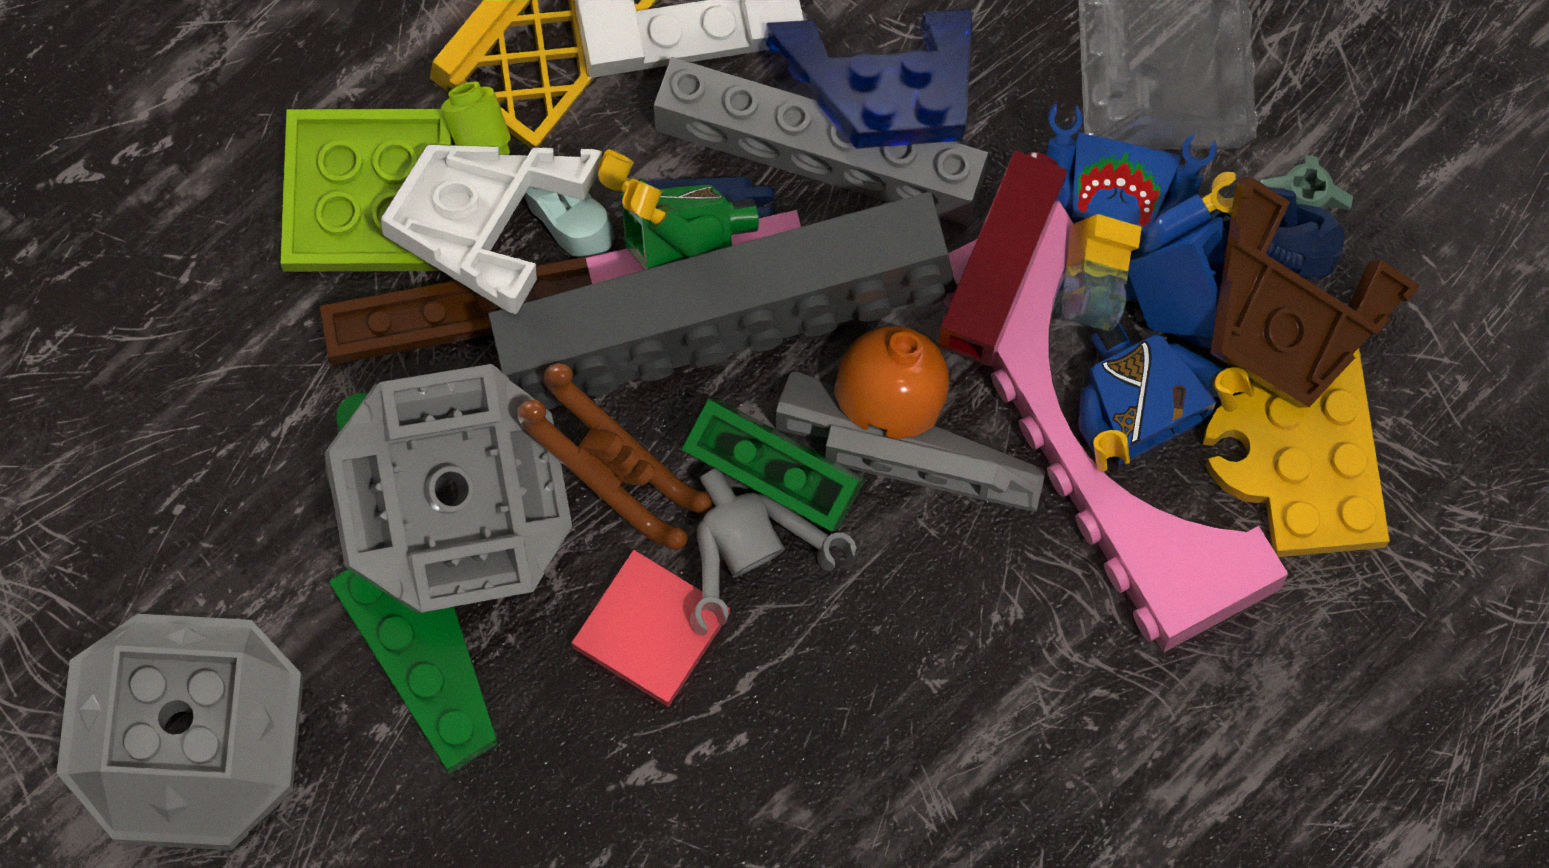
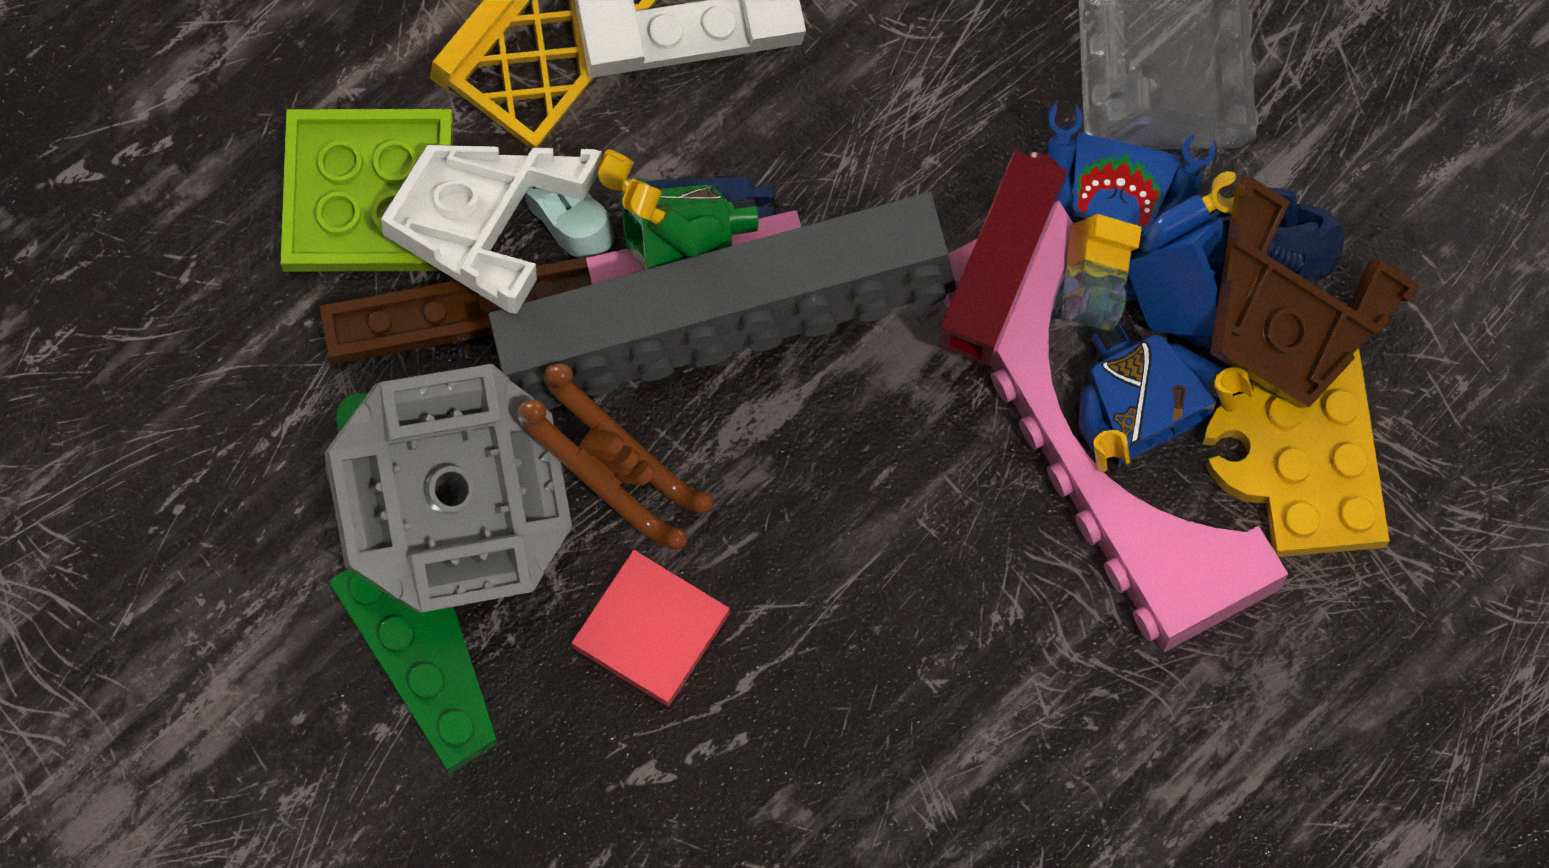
light grey piece [56,614,304,850] -> none
lime brick [441,82,511,155] -> none
light grey brick [654,57,988,226] -> none
green brick [681,398,866,532] -> none
light grey piece [690,468,856,636] -> none
clear blue wing [764,9,972,149] -> none
light grey wedge [776,371,1045,512] -> none
orange cylinder [834,325,949,439] -> none
sand green piece [1260,155,1353,210] -> none

